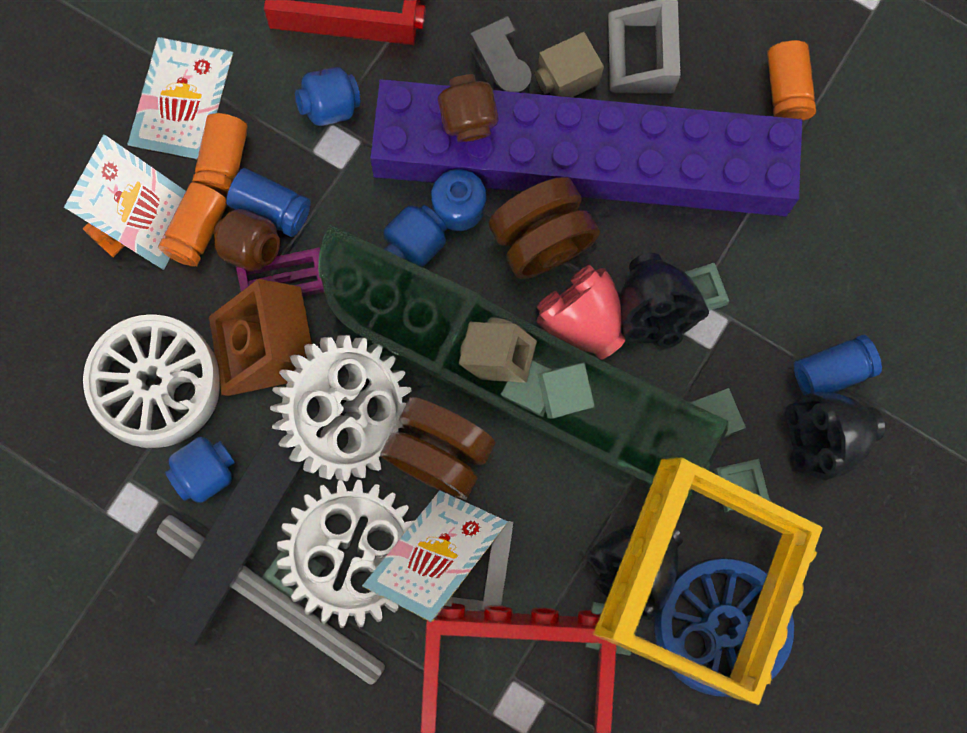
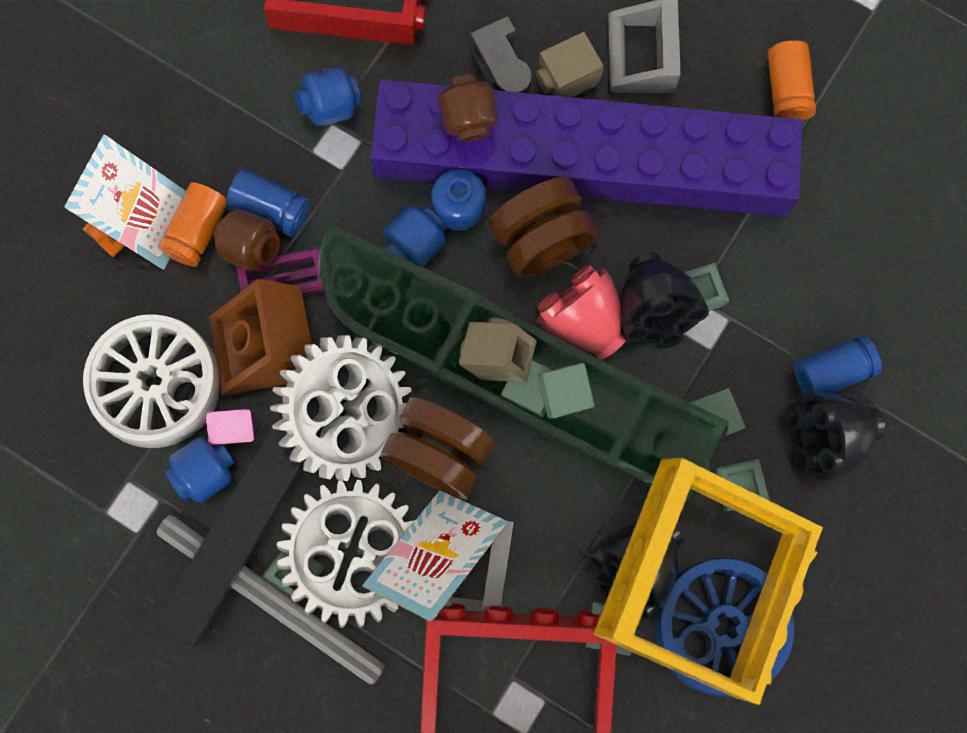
sticker [127,37,233,159] -> none
orange piece [192,113,248,196] -> none
none -> slope [206,409,259,445]

